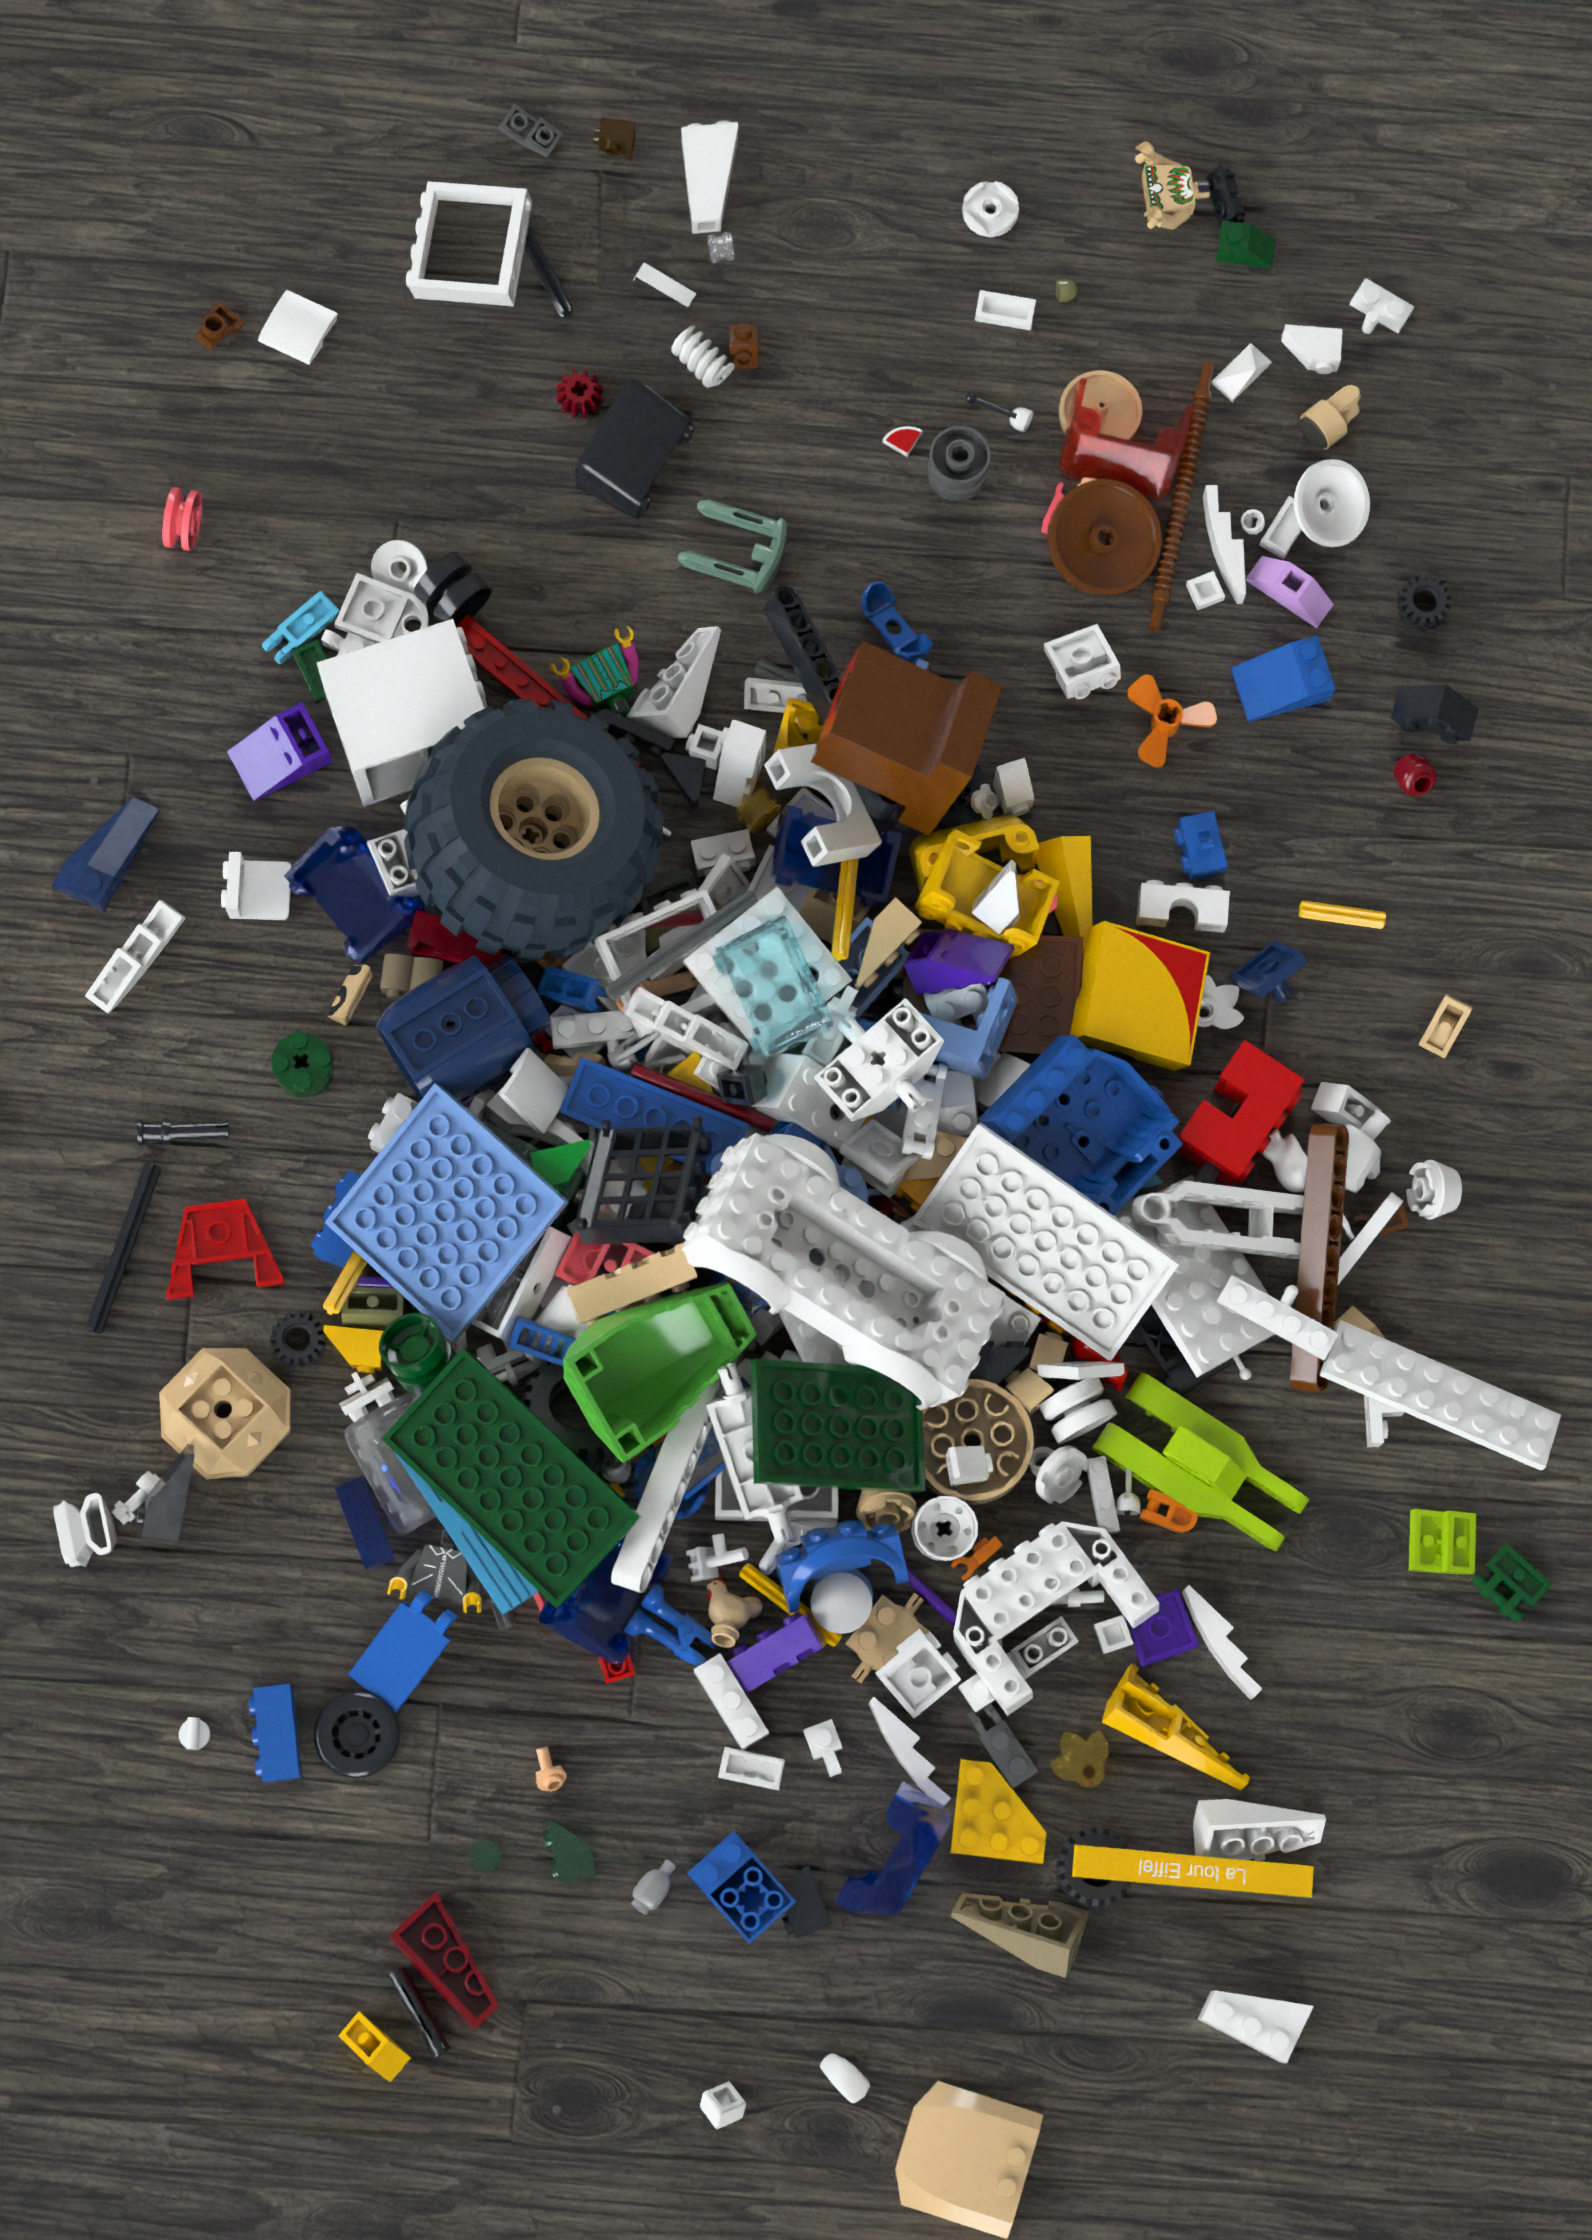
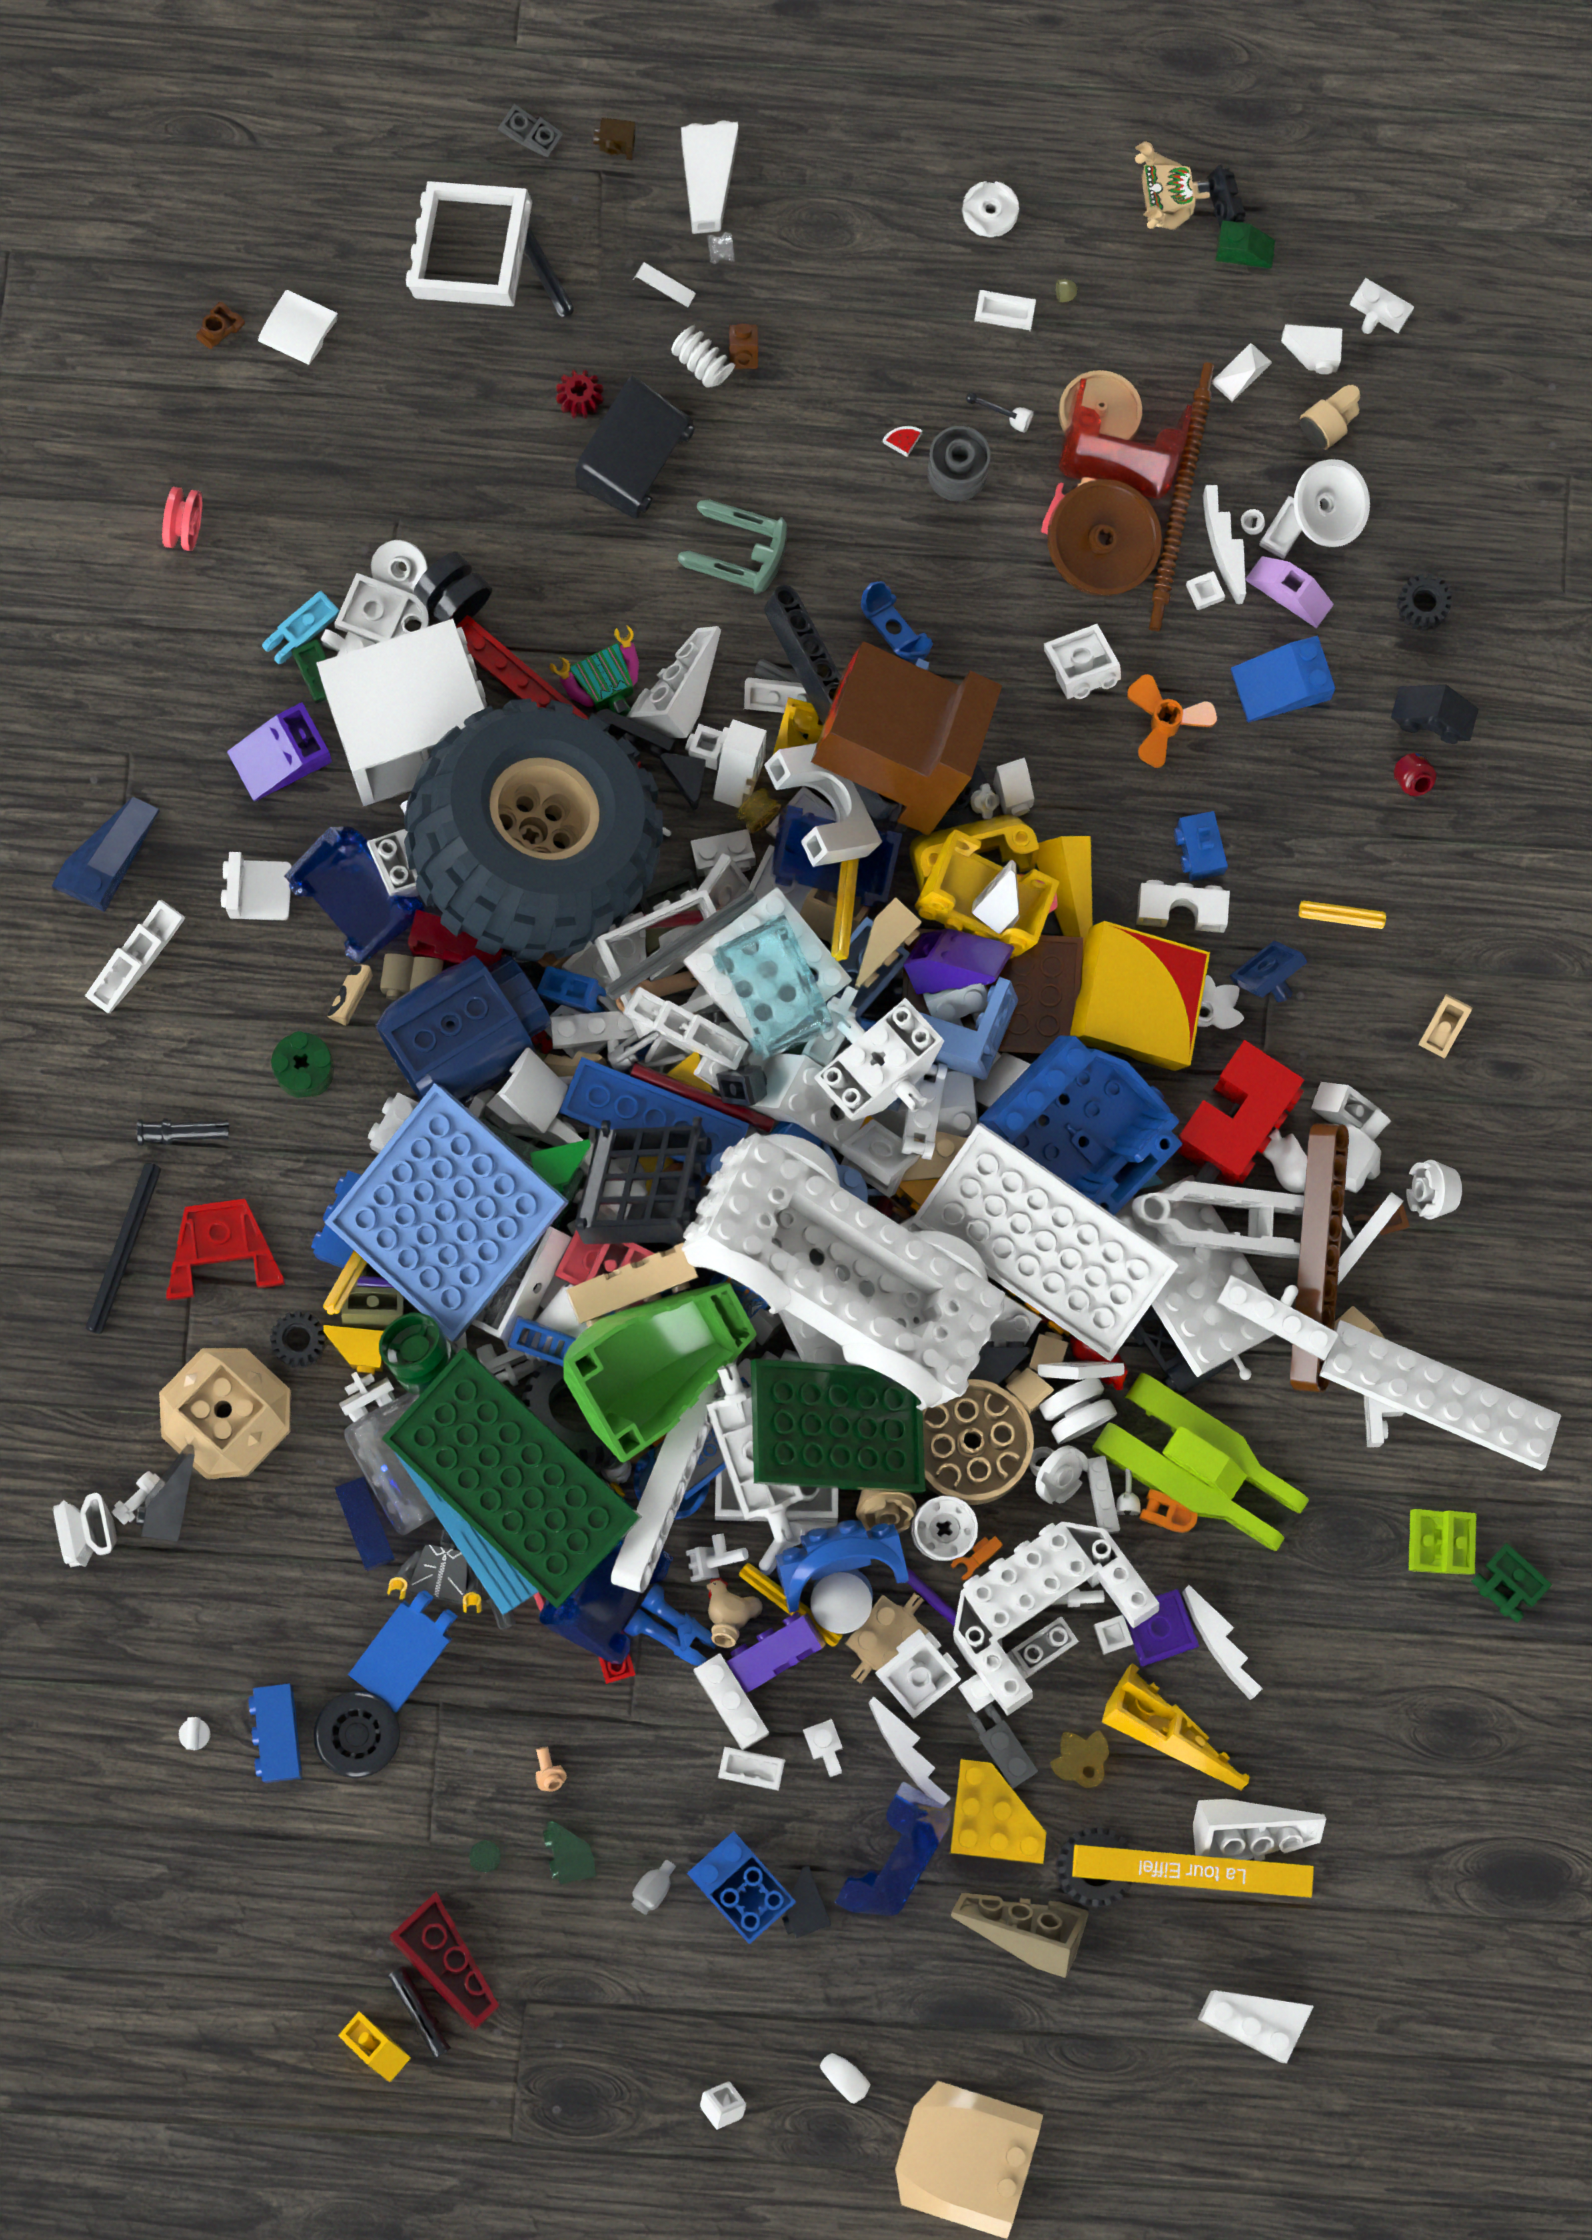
white slope [945,1446,993,1486] -> none

